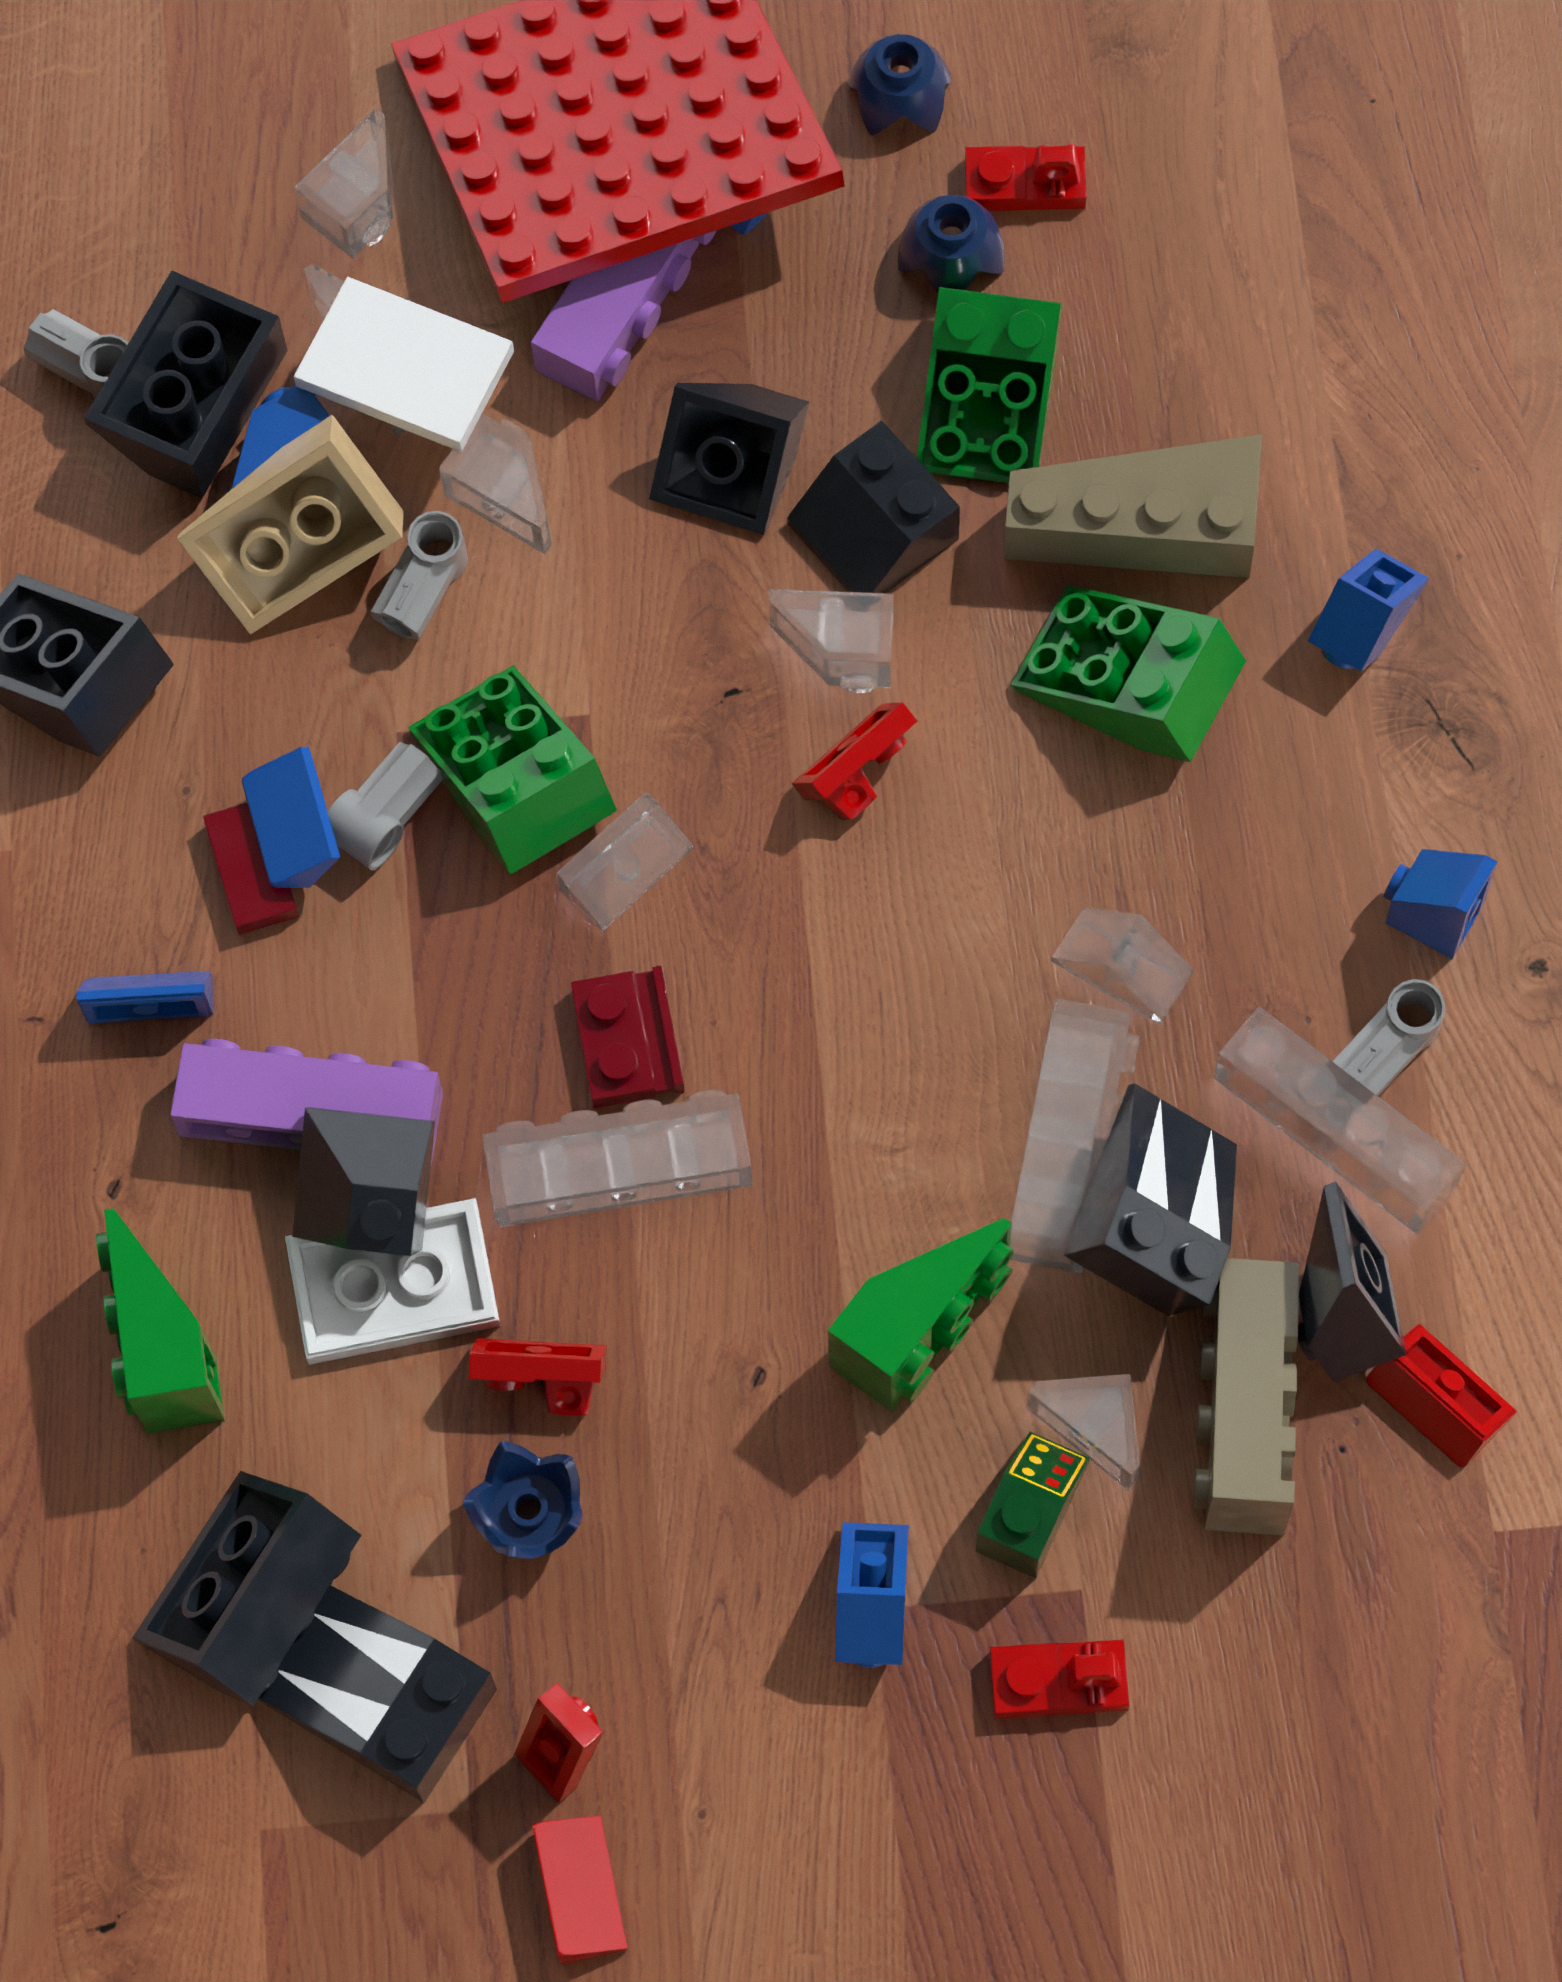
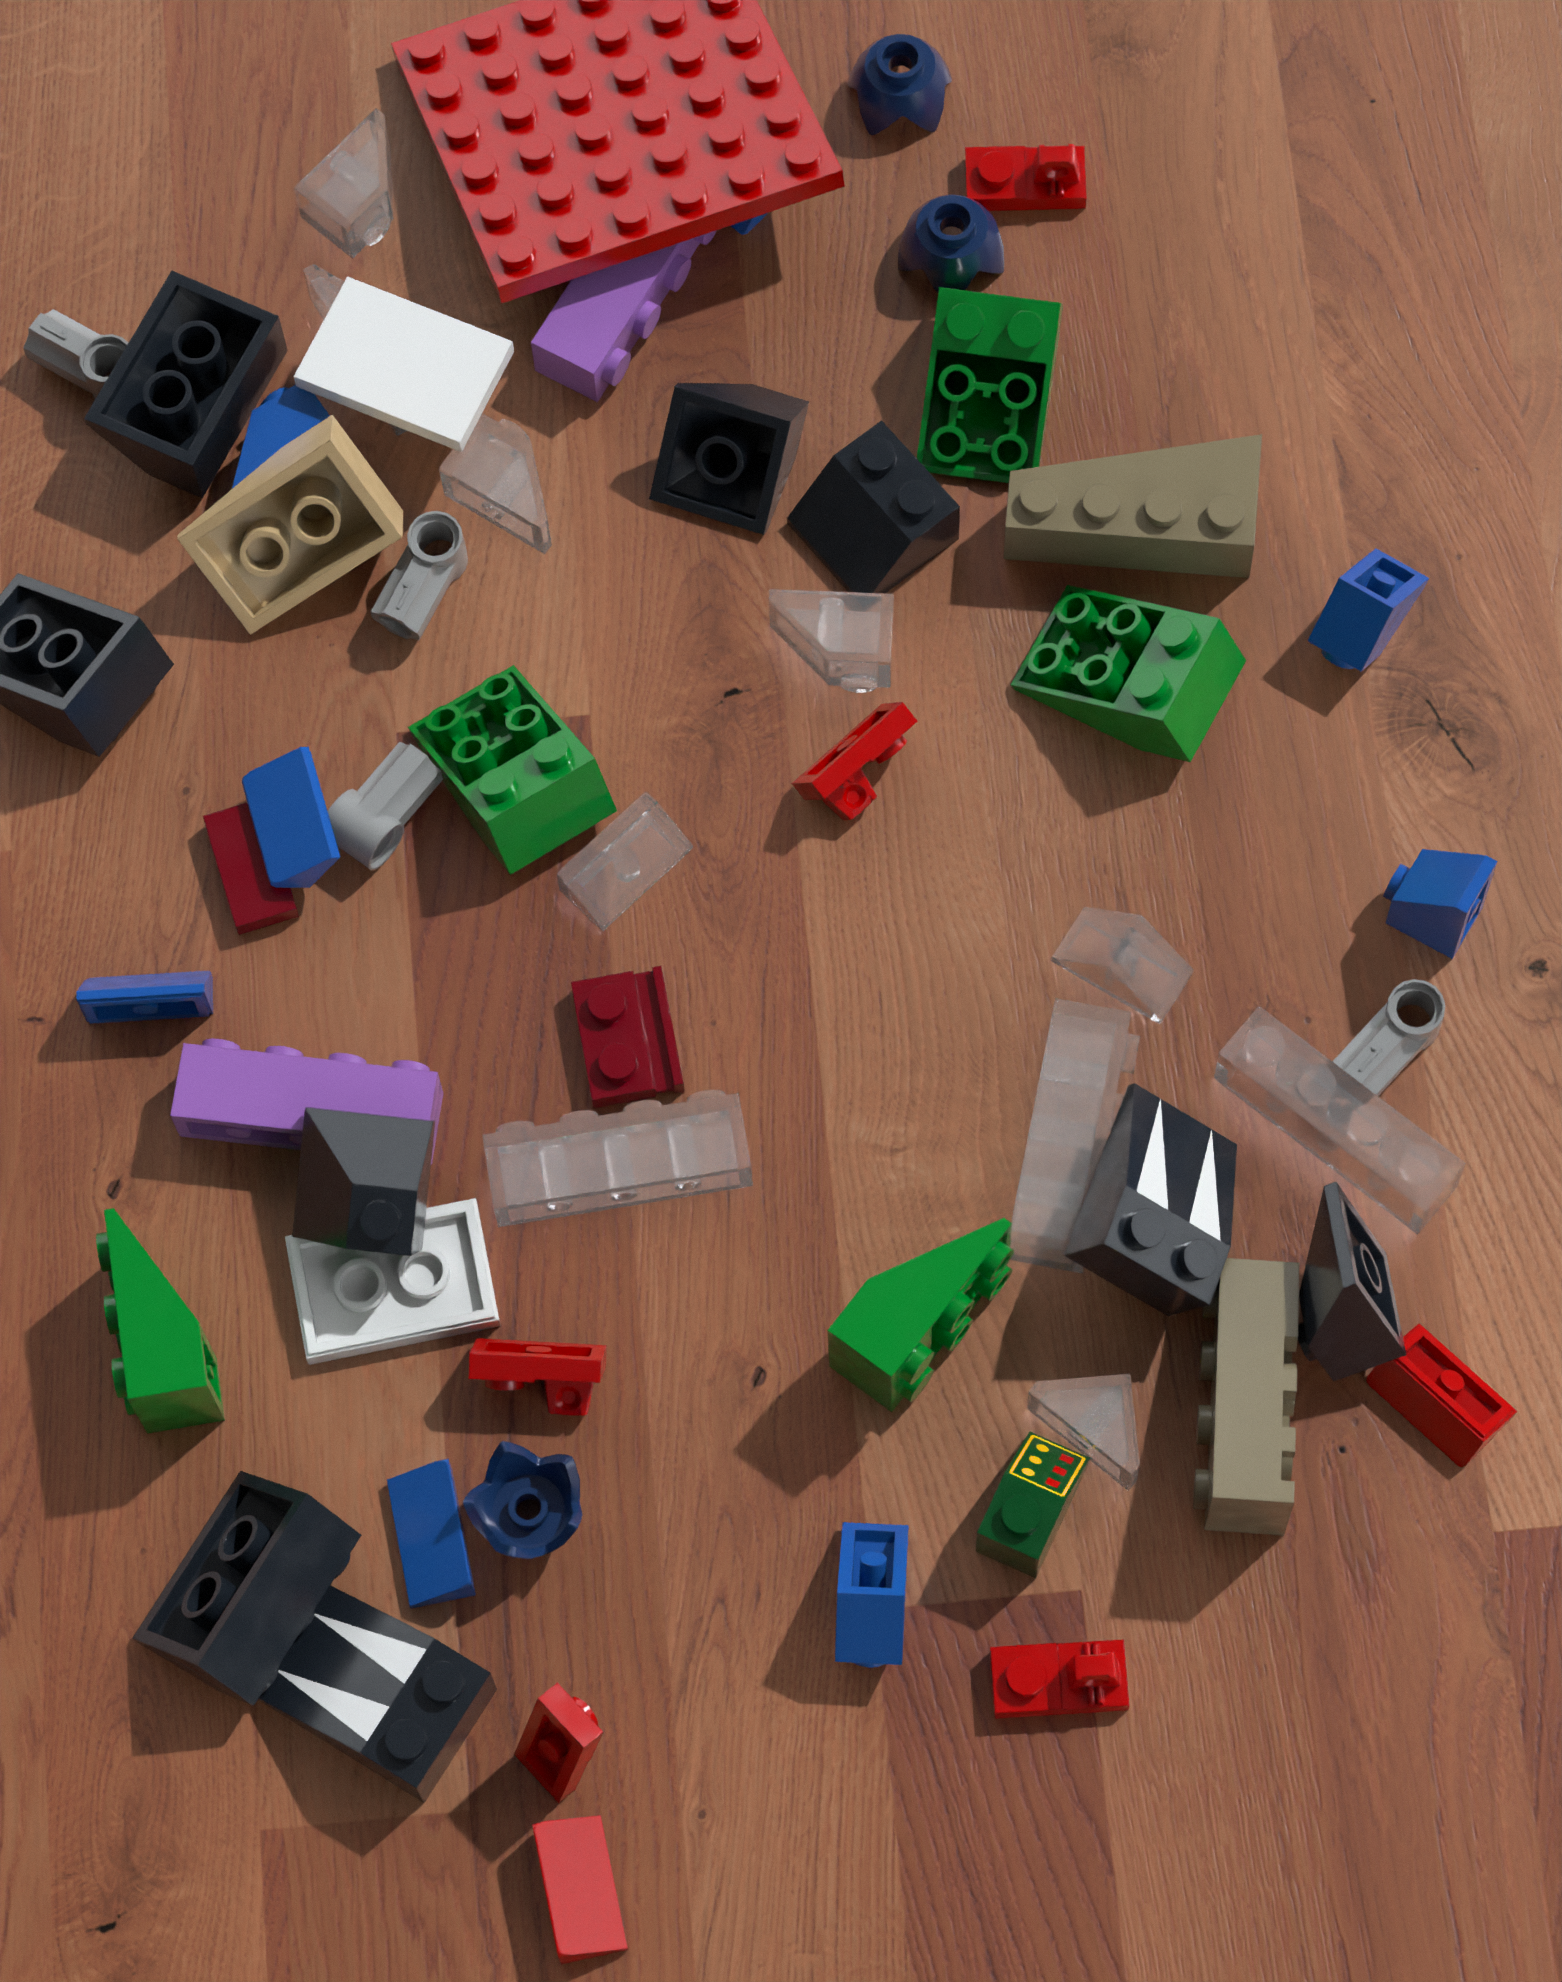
none -> blue slope [387,1458,476,1609]

